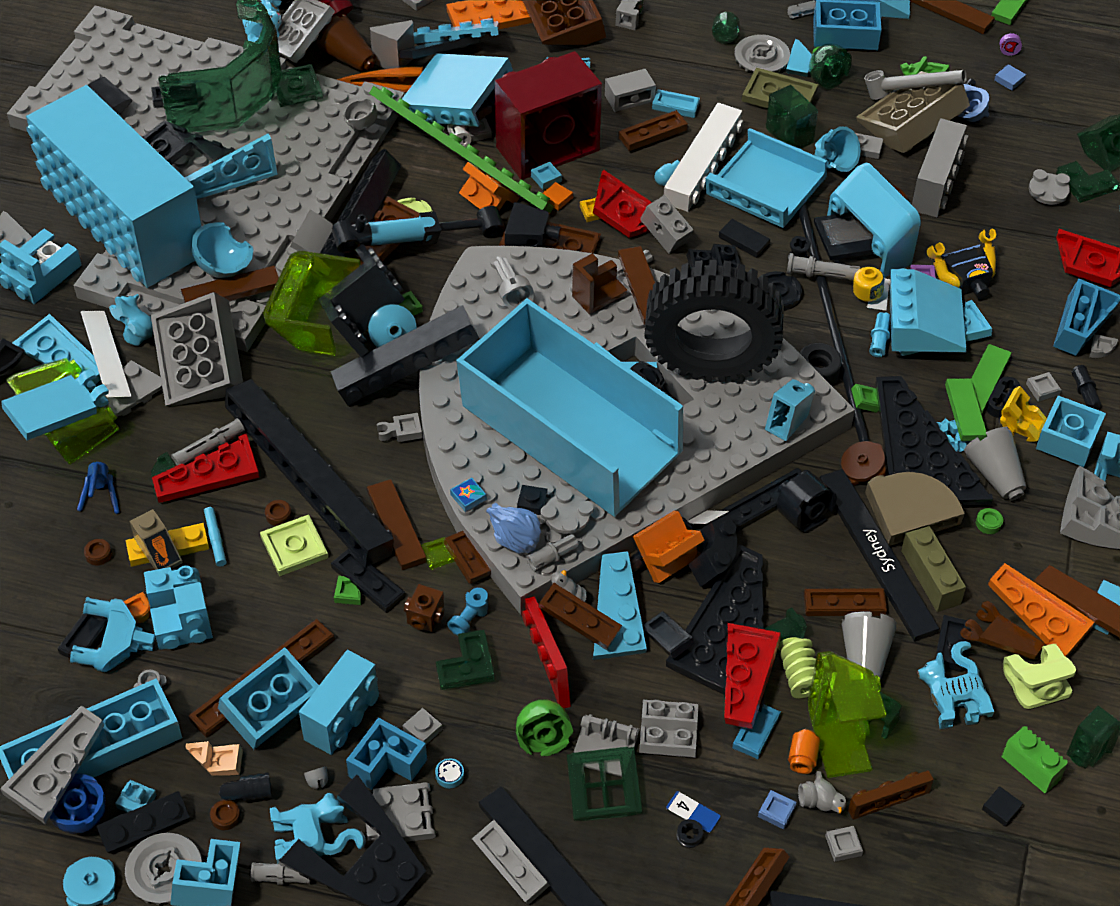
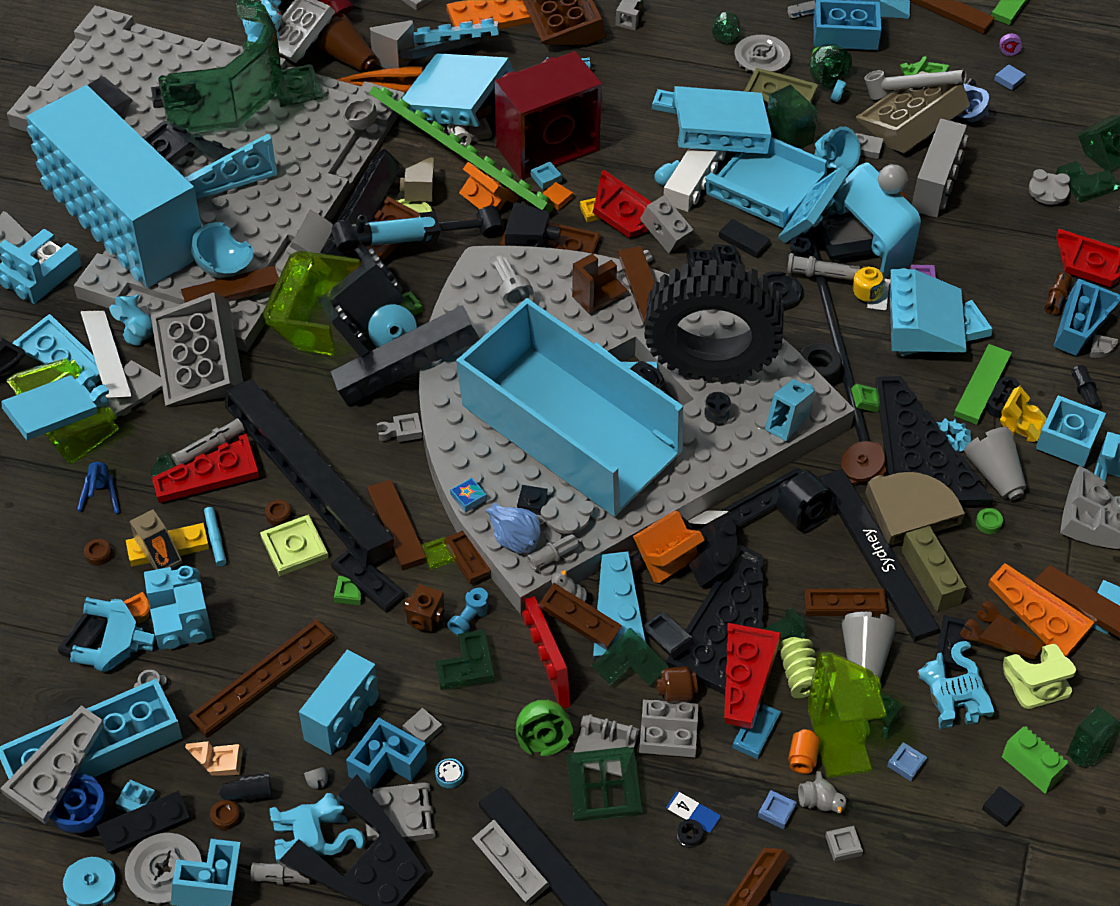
medium azure brick [218,647,319,749] -> none
light grey brick [605,68,656,112] -> none
reddish brown plate [618,110,688,151] -> none
medium azure slope [786,39,812,77] -> none
reddish brown plate [848,770,934,820] -> none
medium azure axle [869,312,890,357] -> none
torso [927,228,996,299] -> none
bright green tile [945,379,987,441] -> none
light grey tile [1026,372,1061,402] -> none
none -> dark tan slope [400,157,434,202]
none -> clear green plate [591,627,669,686]
none -> reddish brown head [656,666,698,704]
none -> medium azure panel [672,86,771,154]
none -> black wheel [704,392,731,424]
none -> medium azure plate [778,166,849,243]
none -> medium azure tile [830,80,846,103]
none -> light grey piece [878,164,908,194]
none -> medium blue tile [887,742,927,781]
none -> reddish brown pin [1044,272,1072,315]

